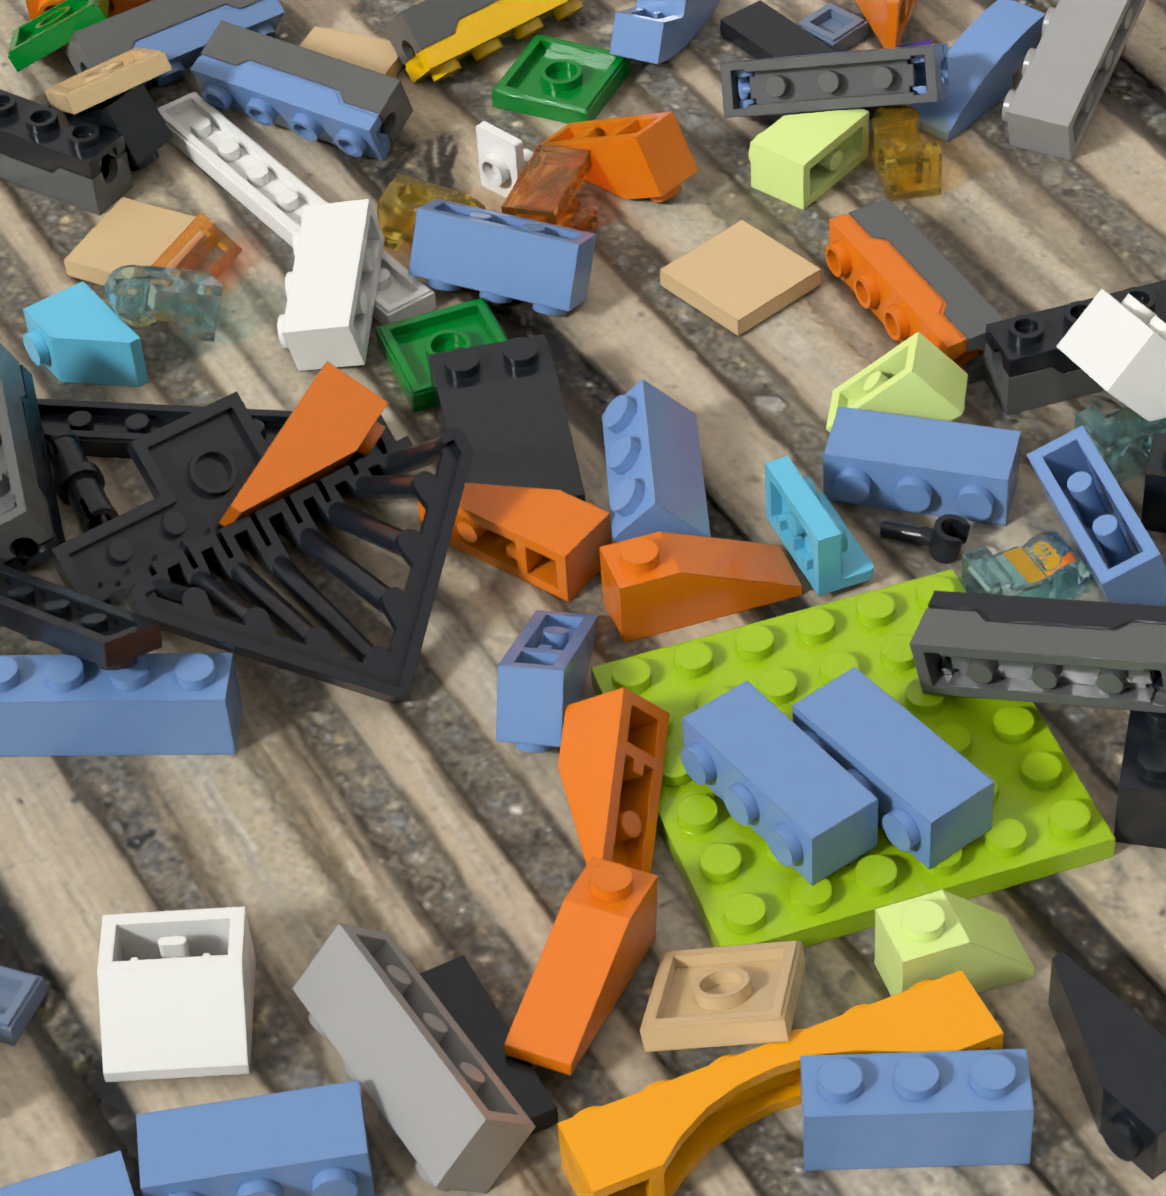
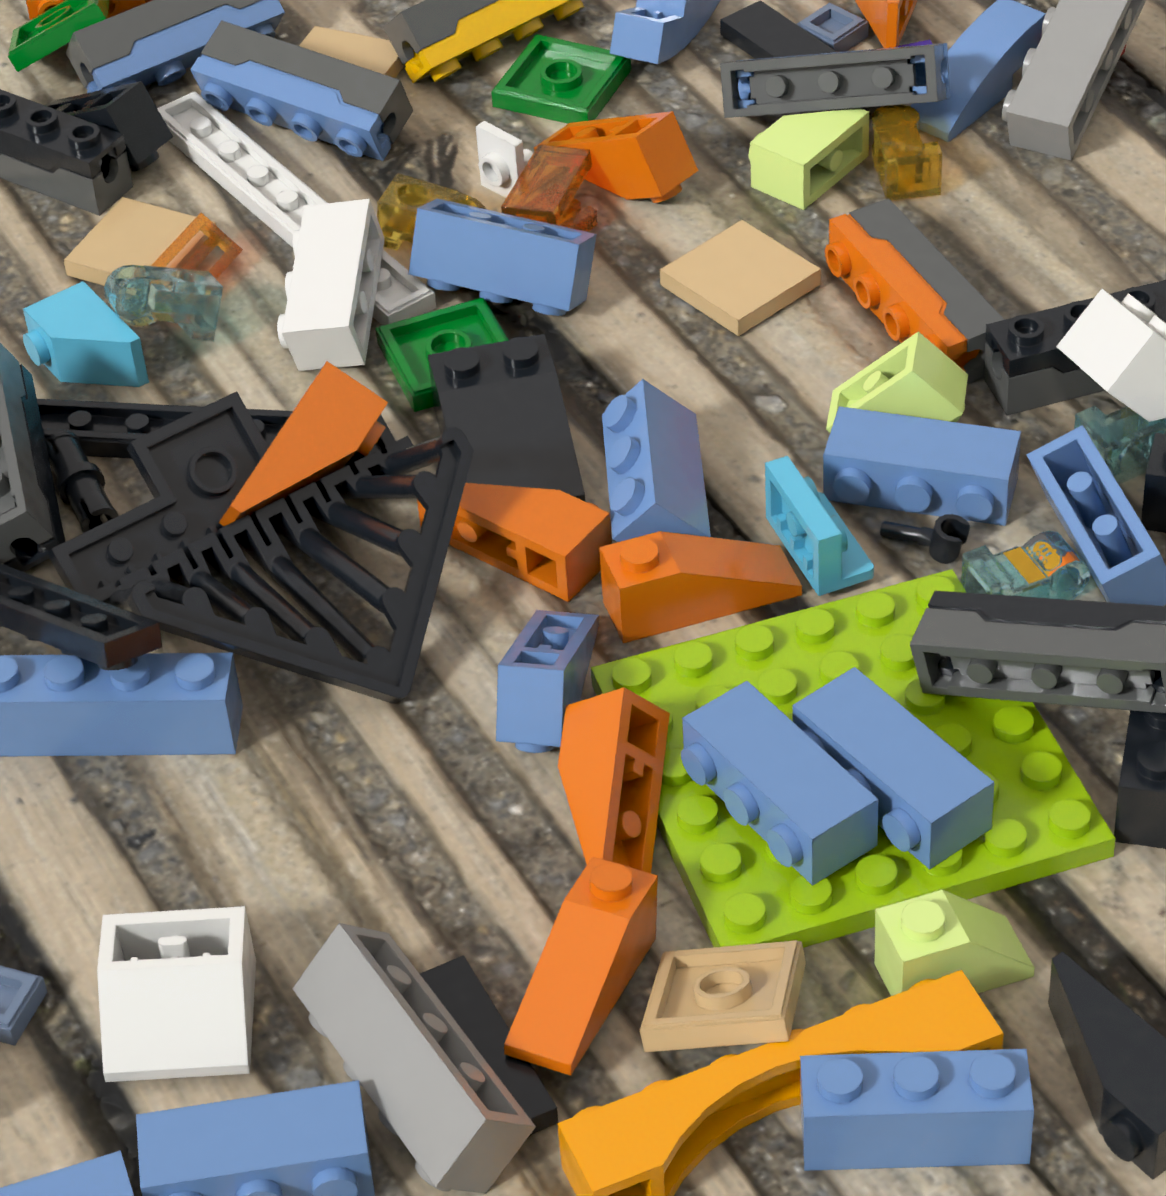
tan tile [45,47,172,114] -> none

